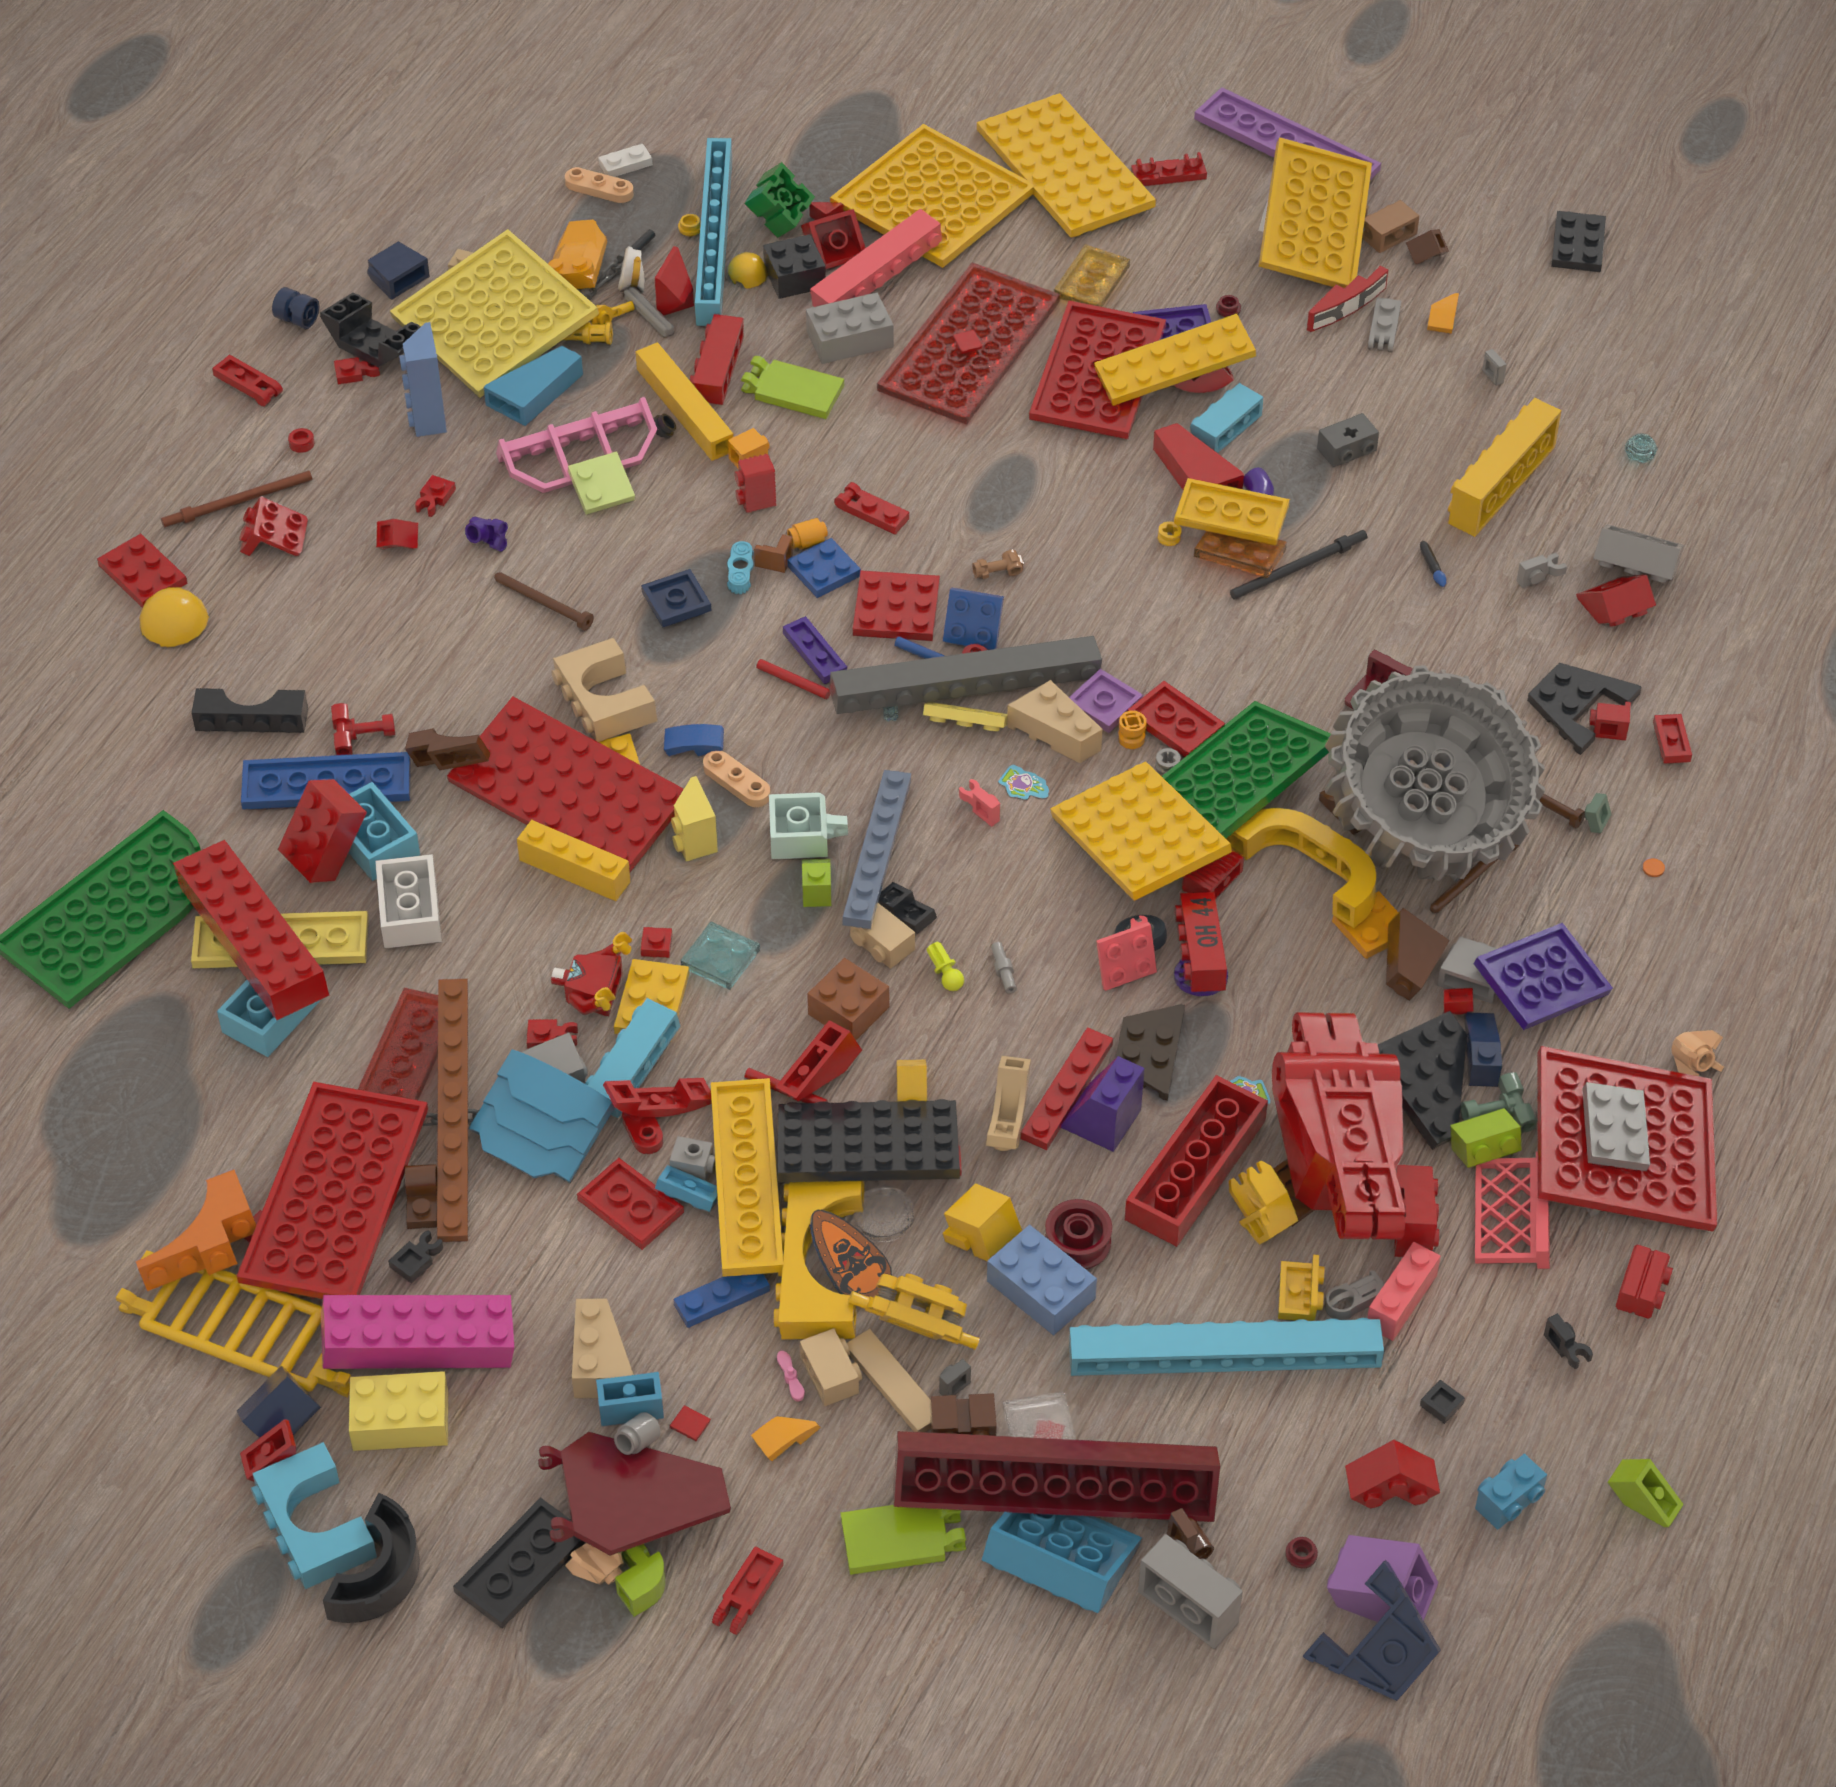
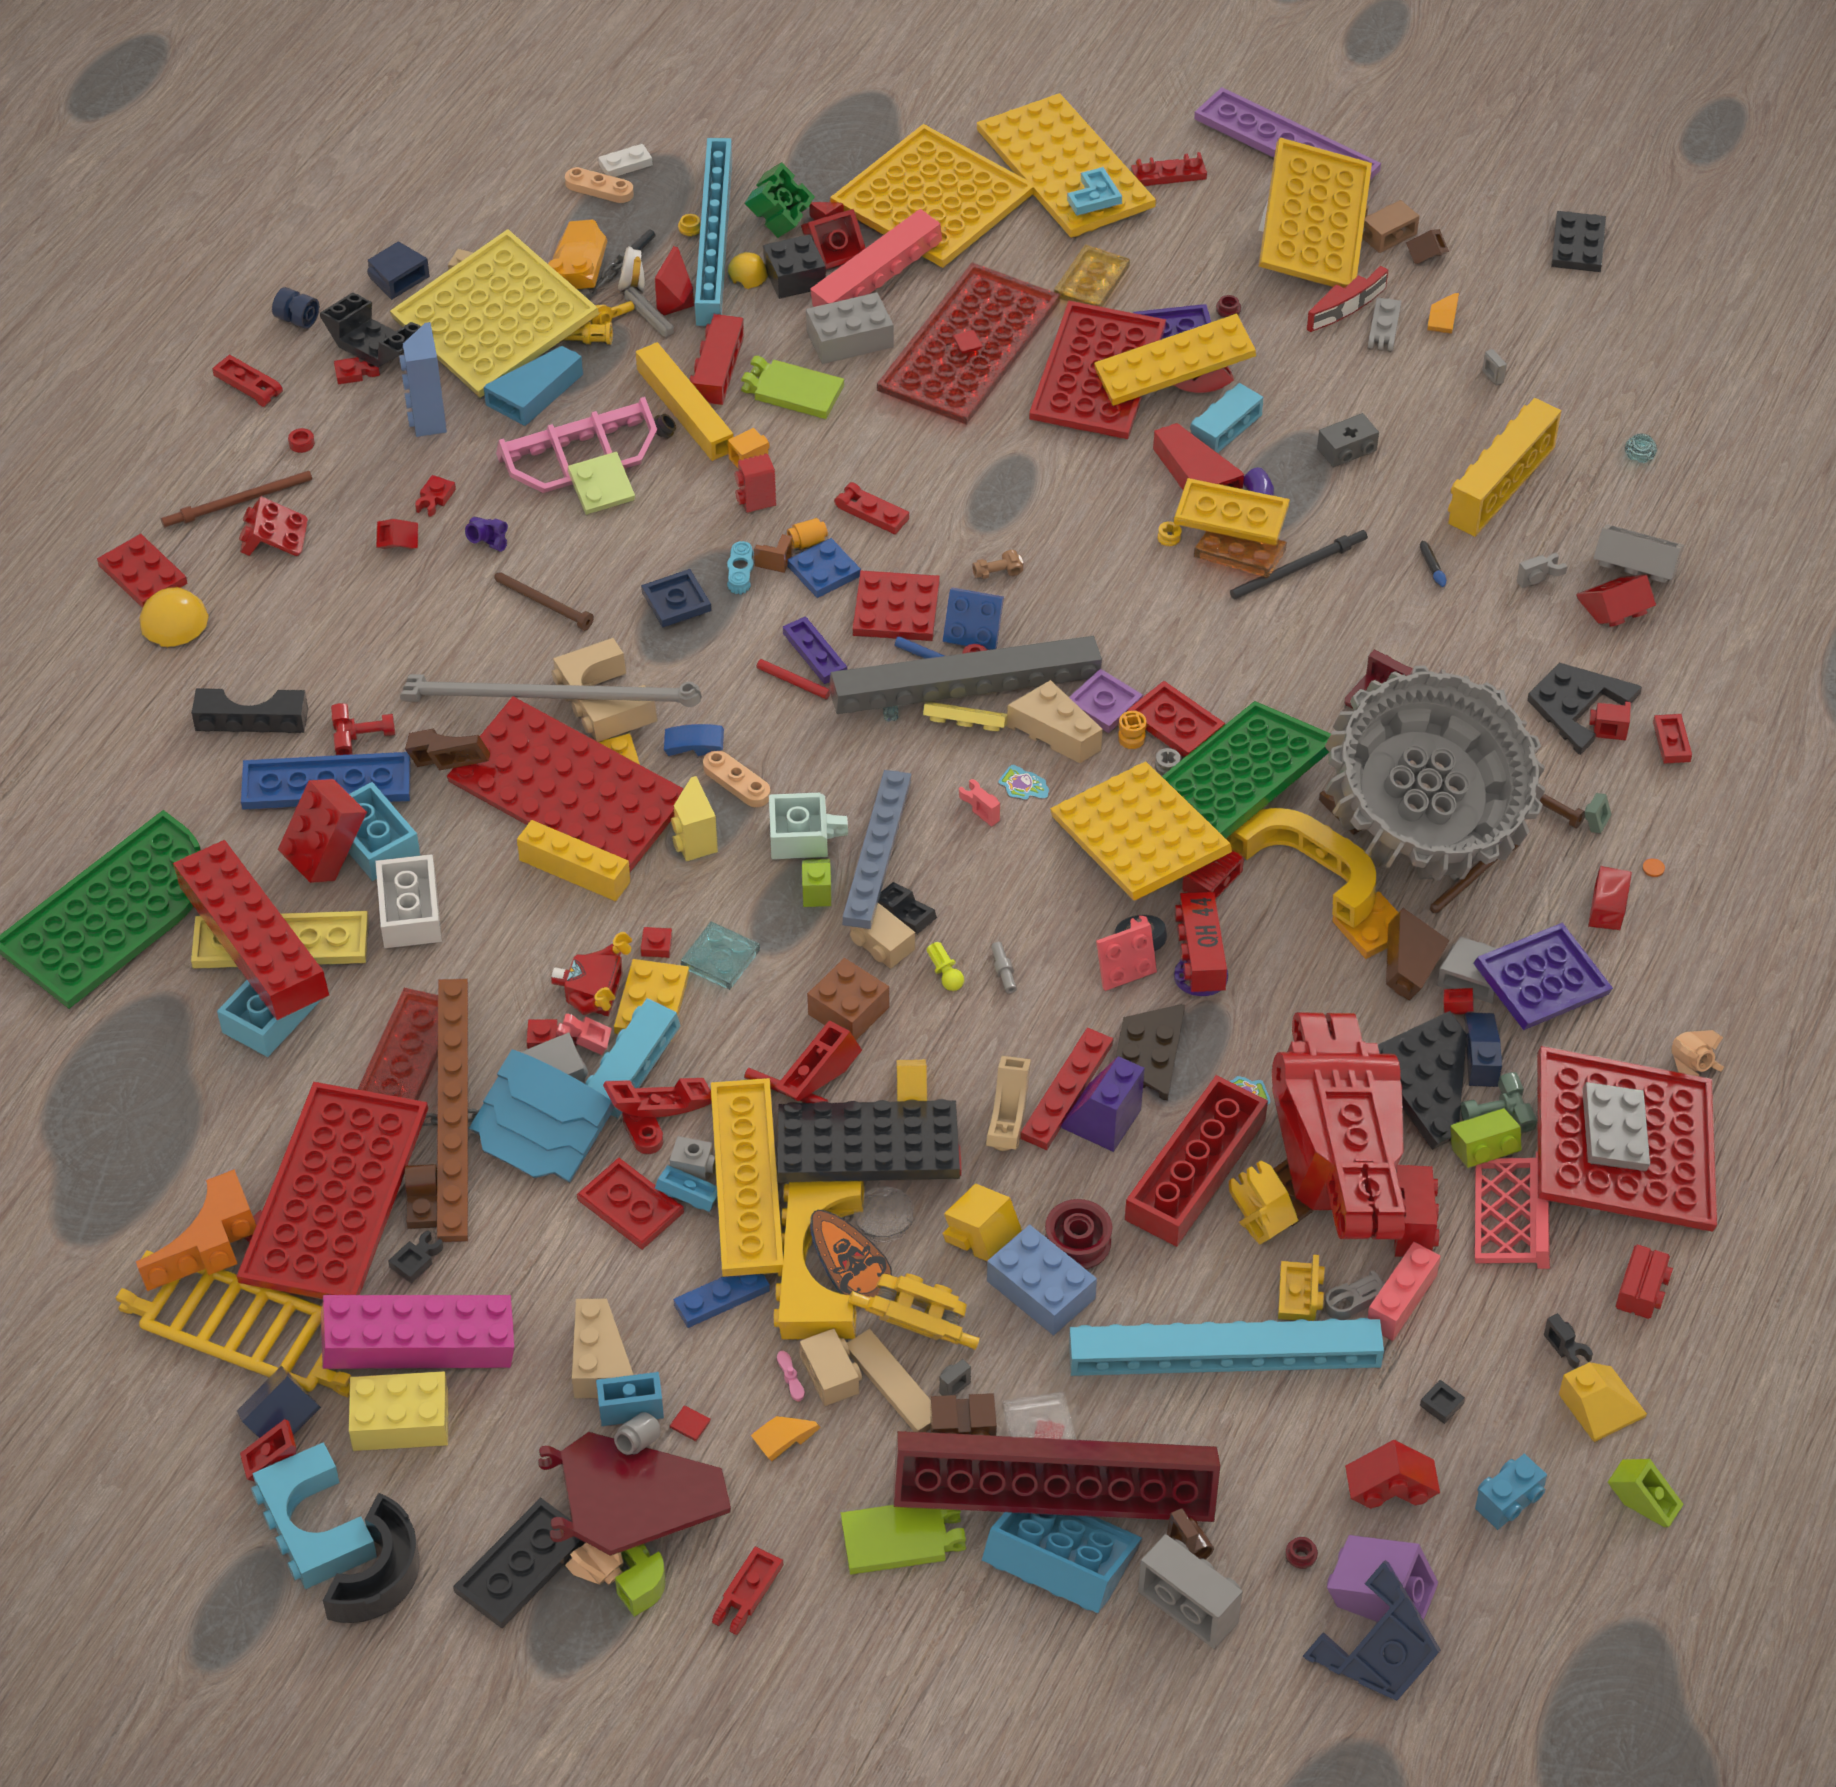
none -> light grey hinge [400,674,702,707]
none -> coral plate [556,1014,612,1055]
none -> medium azure plate [1067,167,1122,215]
none -> yellow slope [1559,1362,1647,1442]
none -> red piece [1588,866,1632,931]

